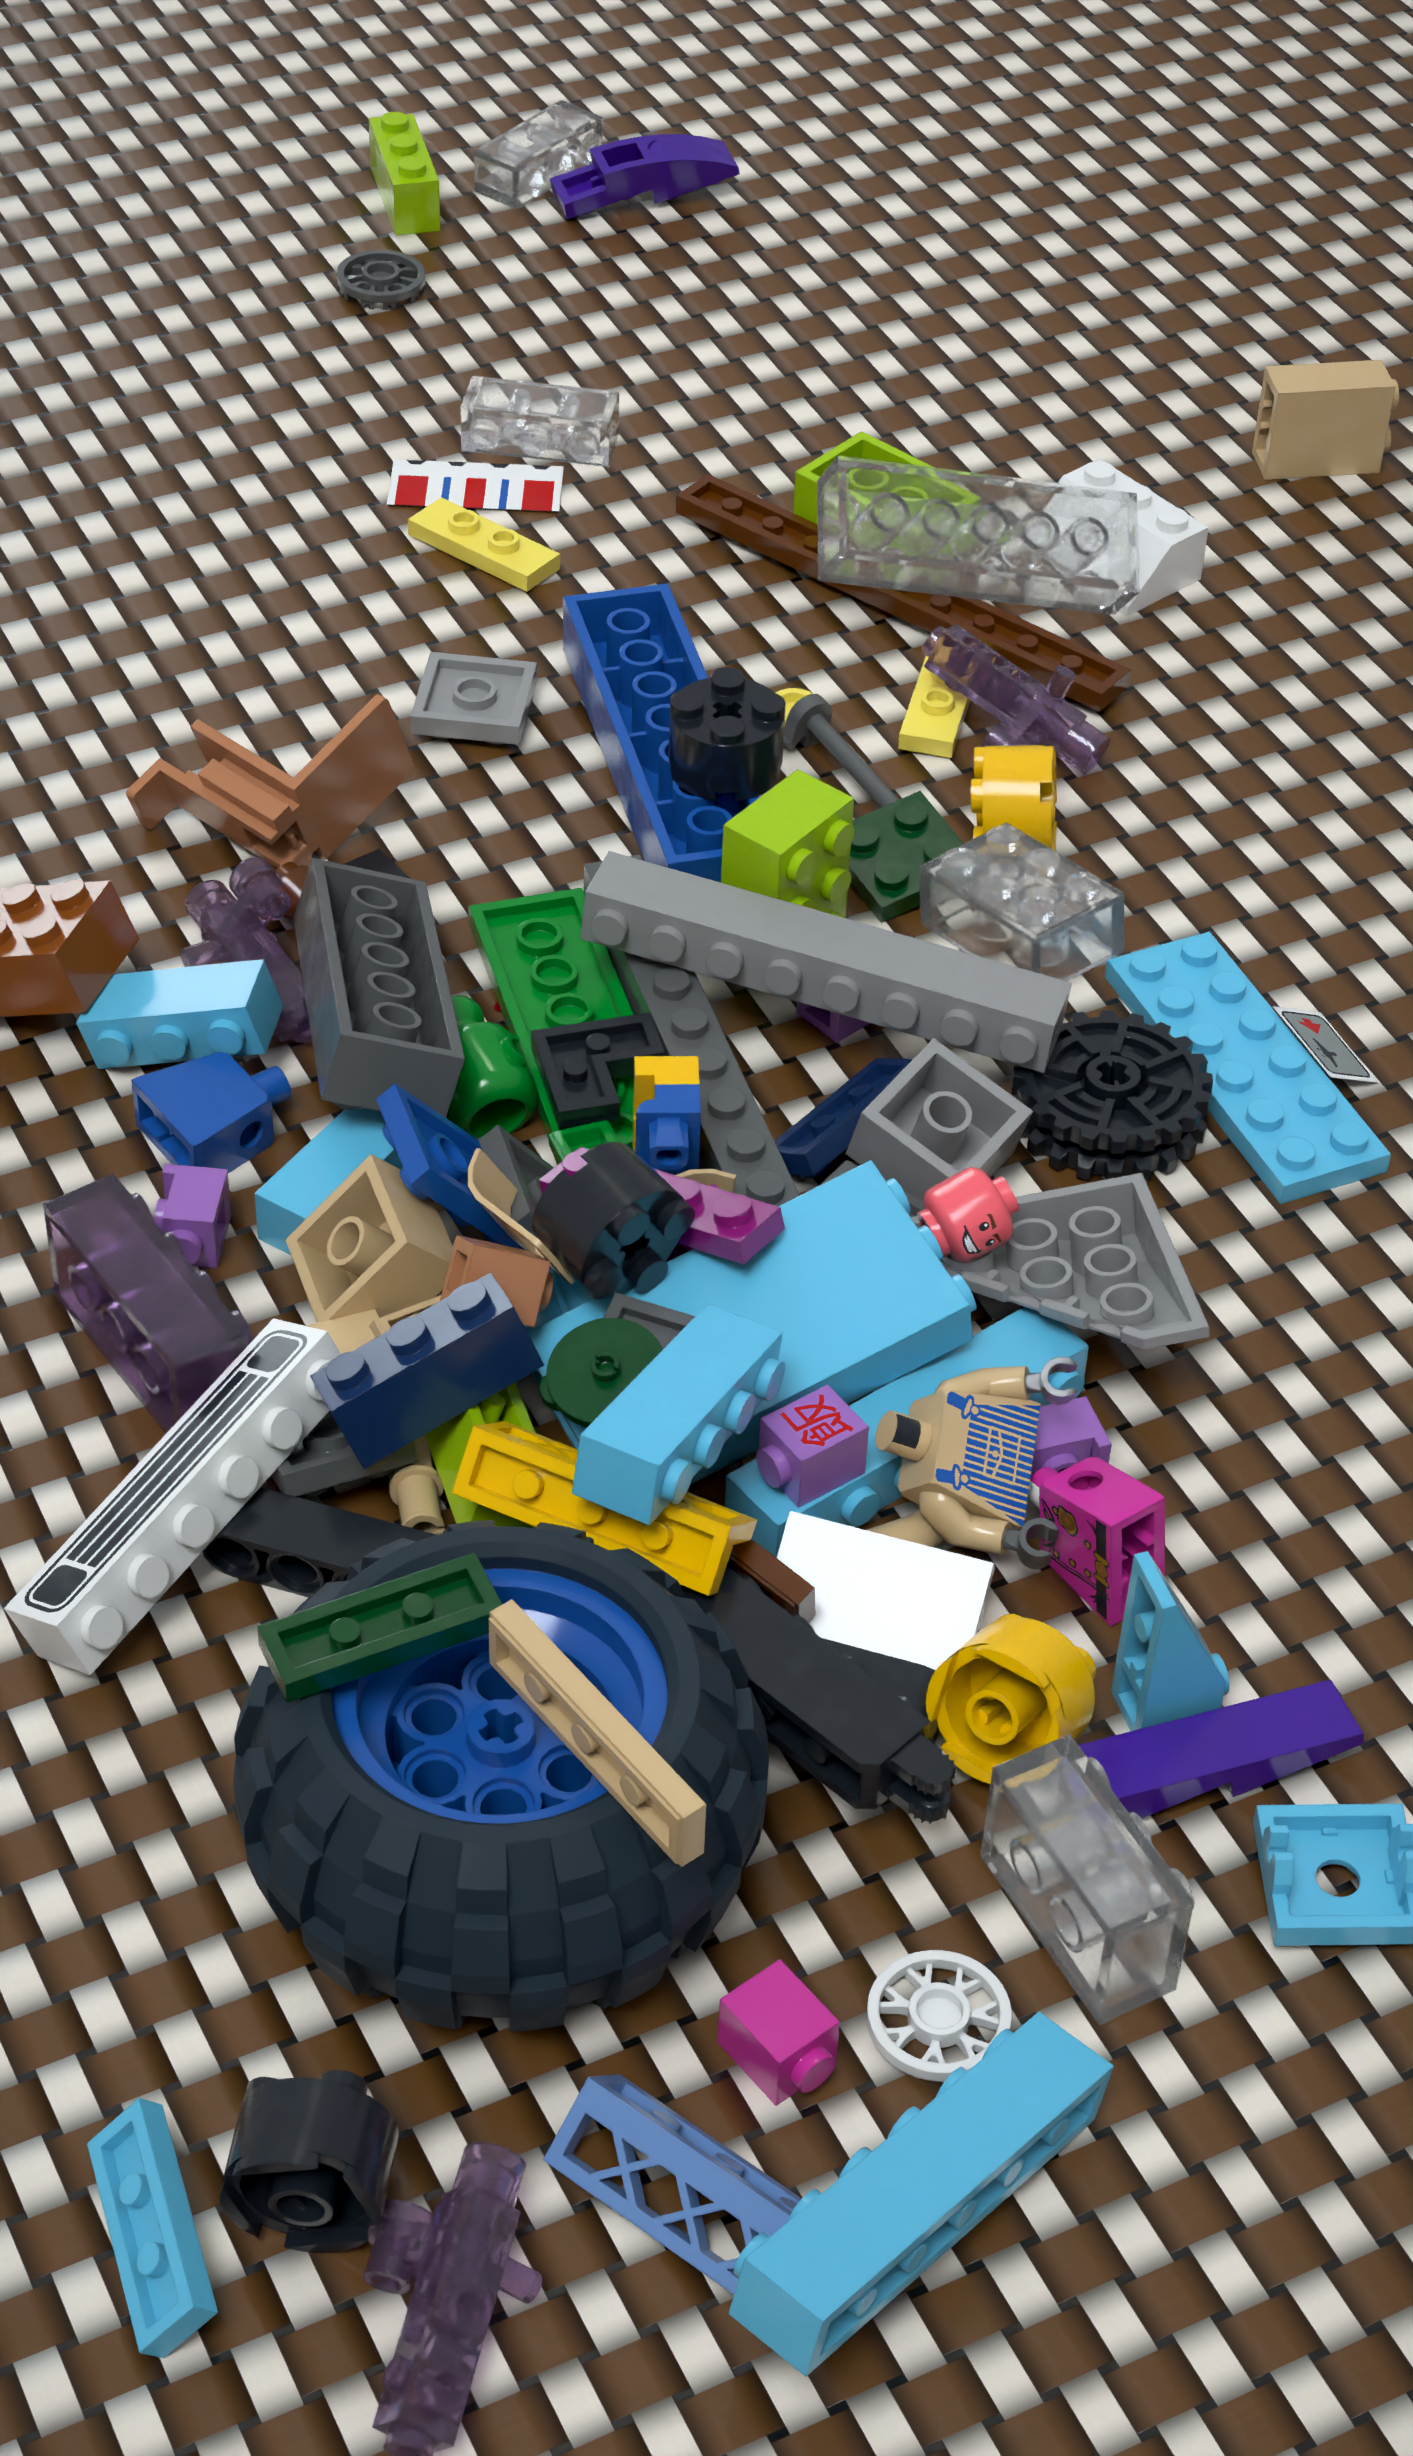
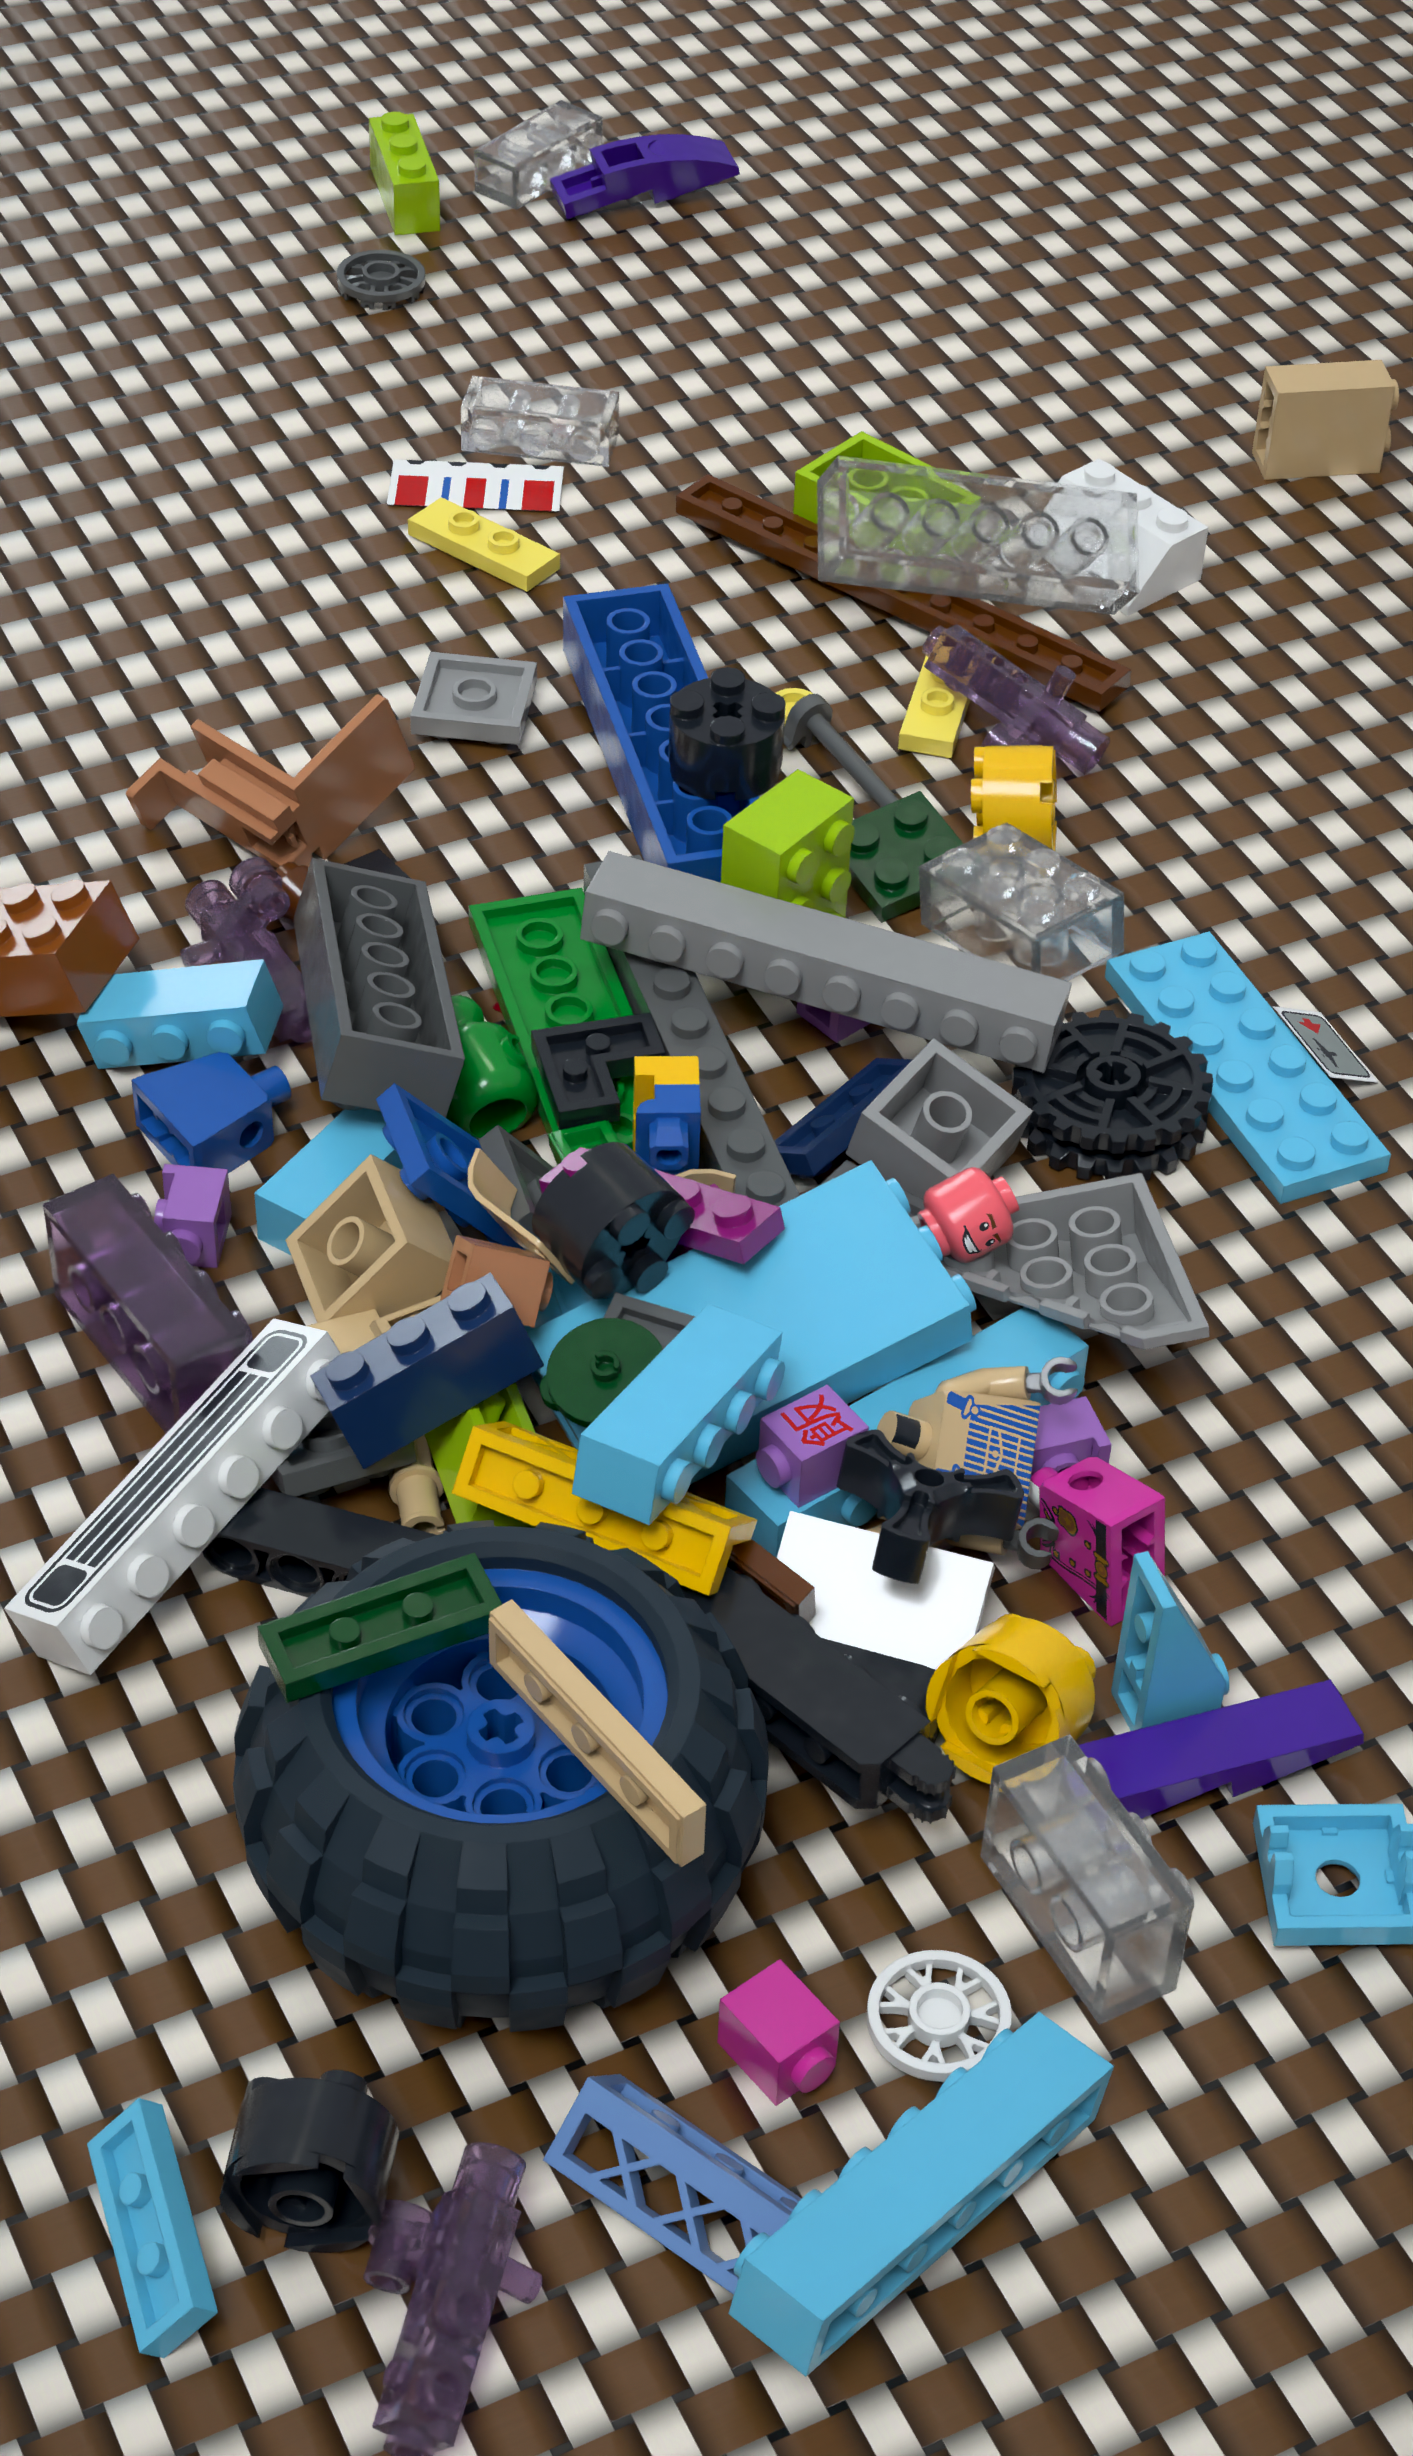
none -> black piece [836,1429,1024,1584]

